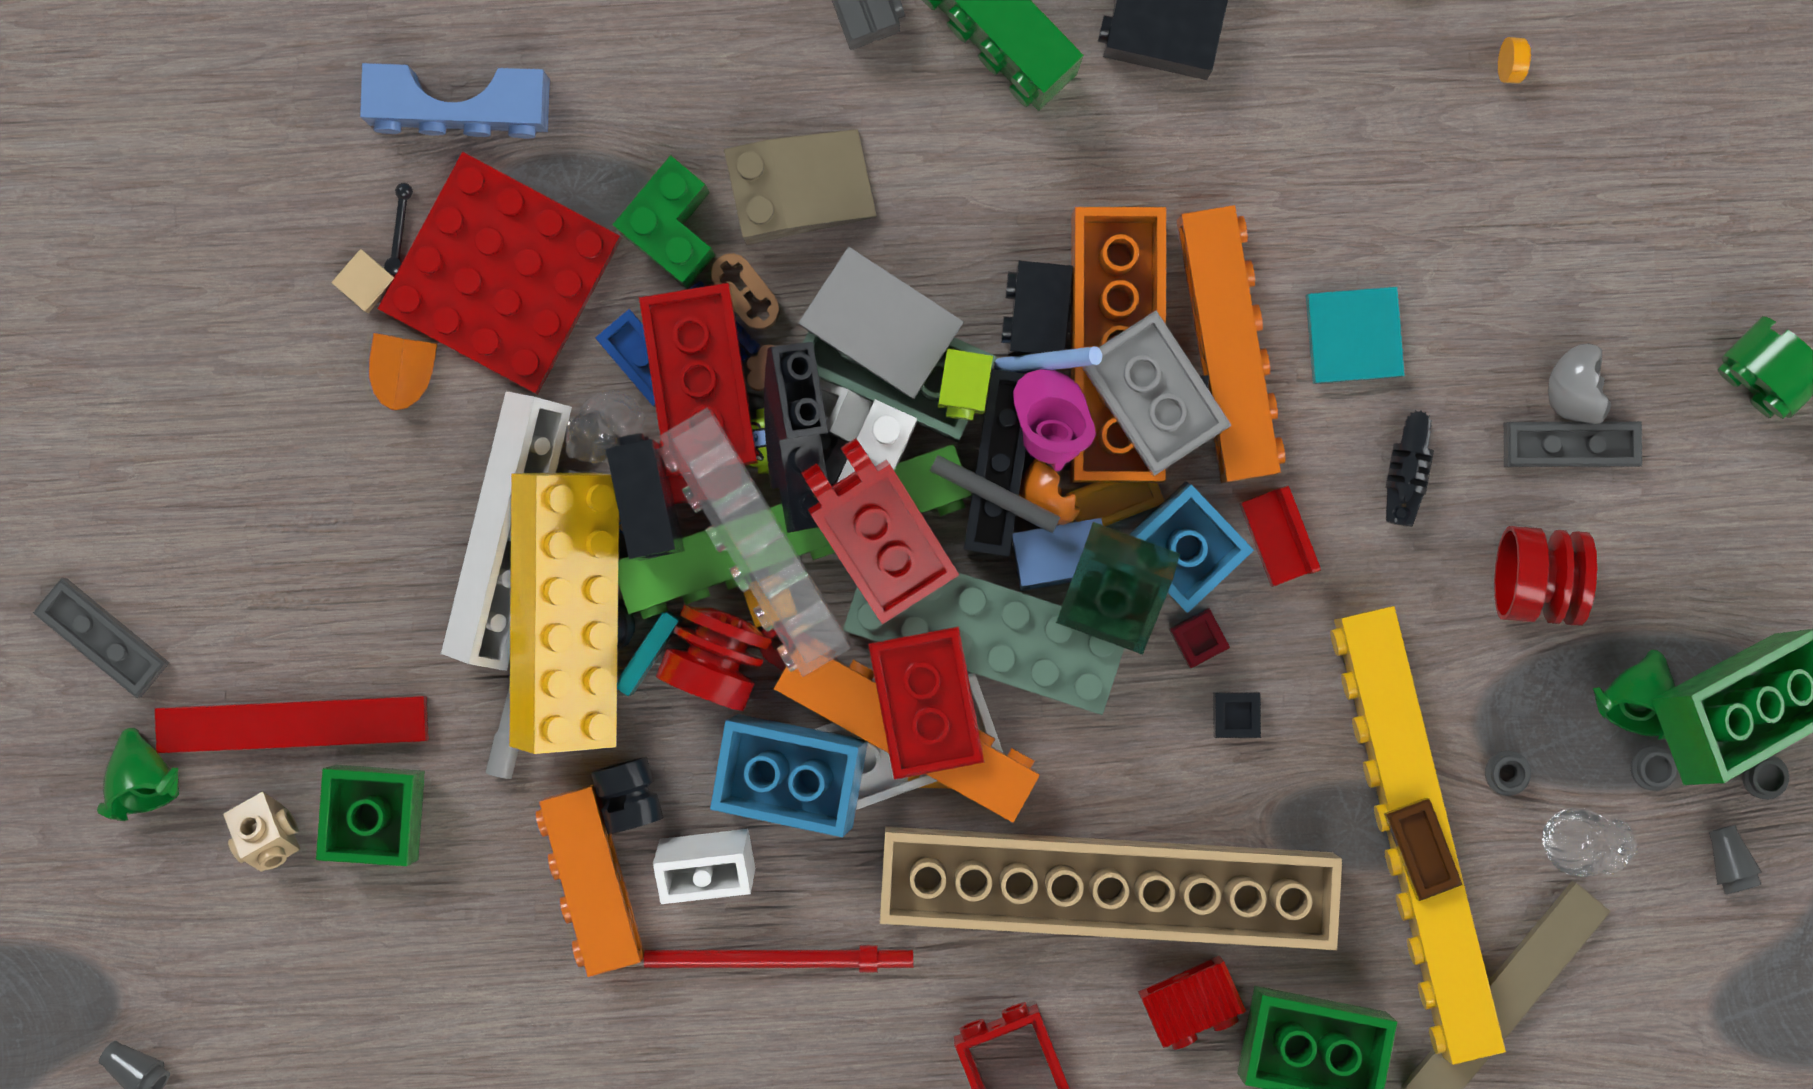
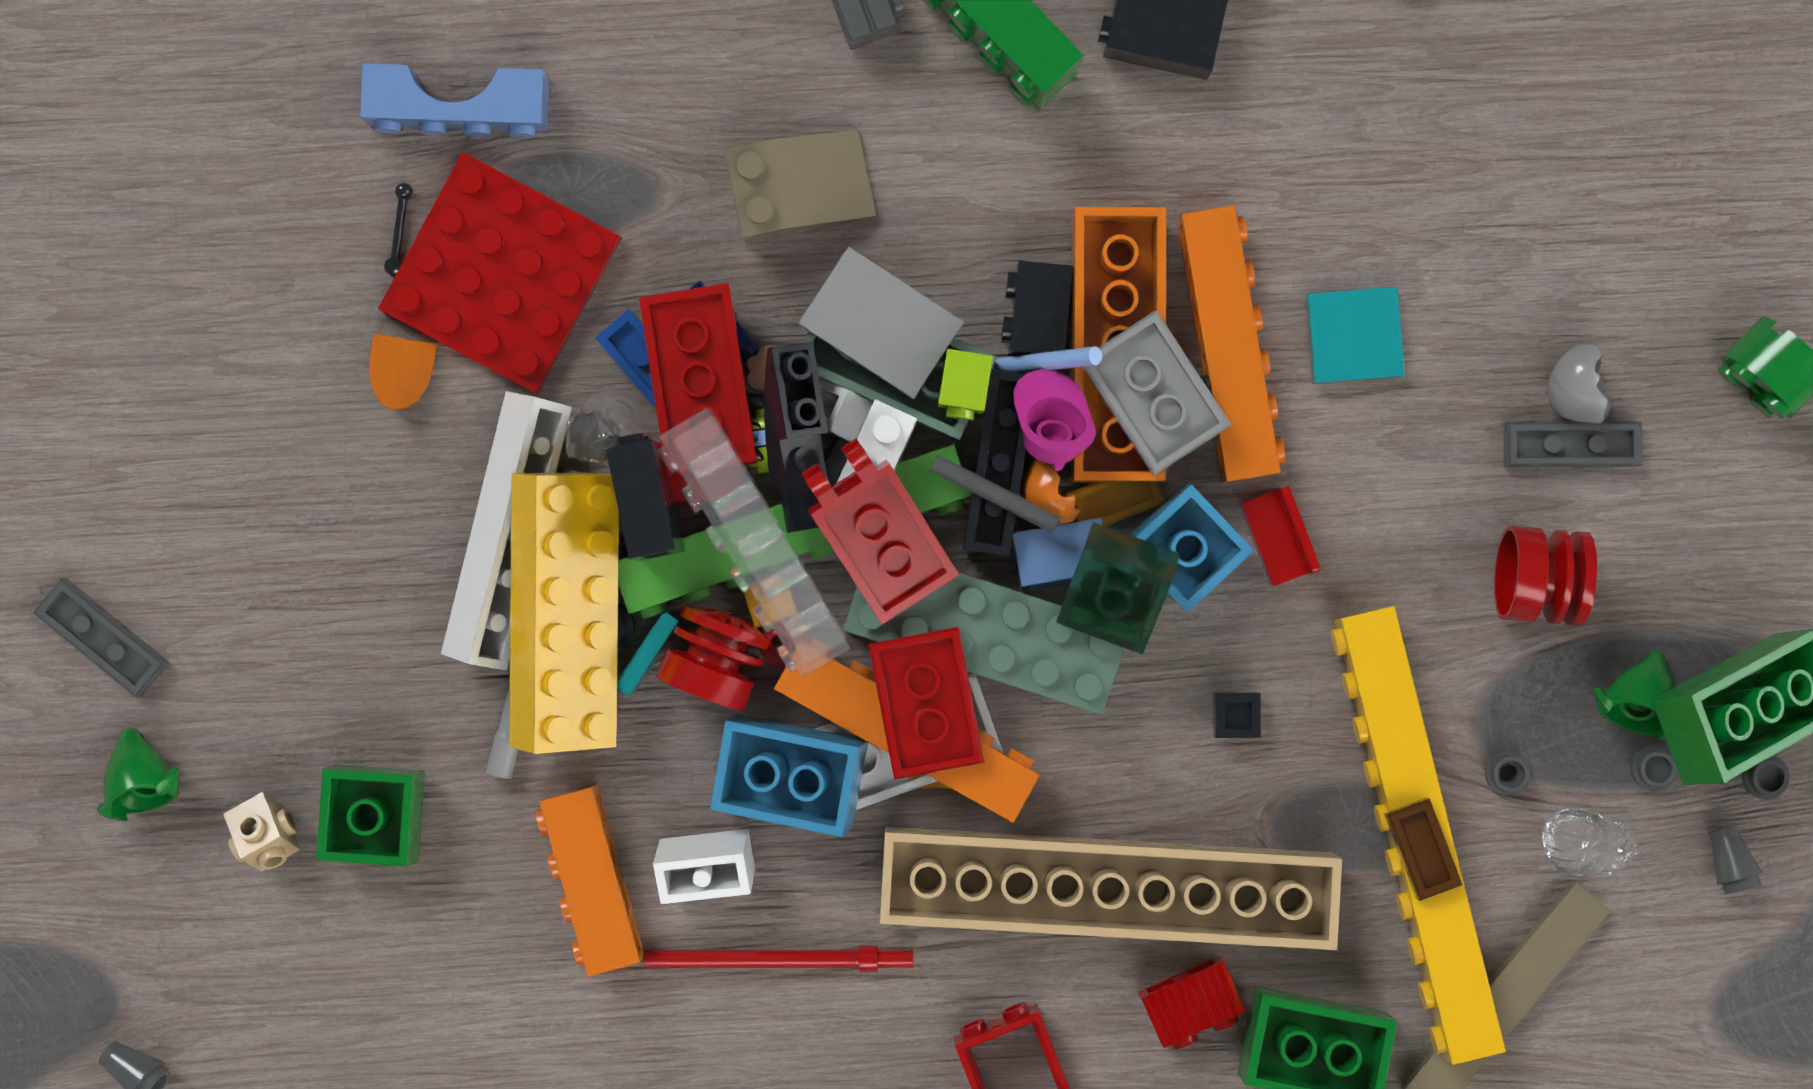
red tile [154,696,429,753] -> none
tan tile [331,249,394,313] -> none
black wheel [591,757,664,834] -> none
green brick [612,155,715,289] -> none
medium nougat beam [711,253,780,331] -> none
dark red tile [1169,608,1230,669] -> none
black hinge [1385,410,1434,527] -> none
light orange tile [1498,37,1531,84] -> none

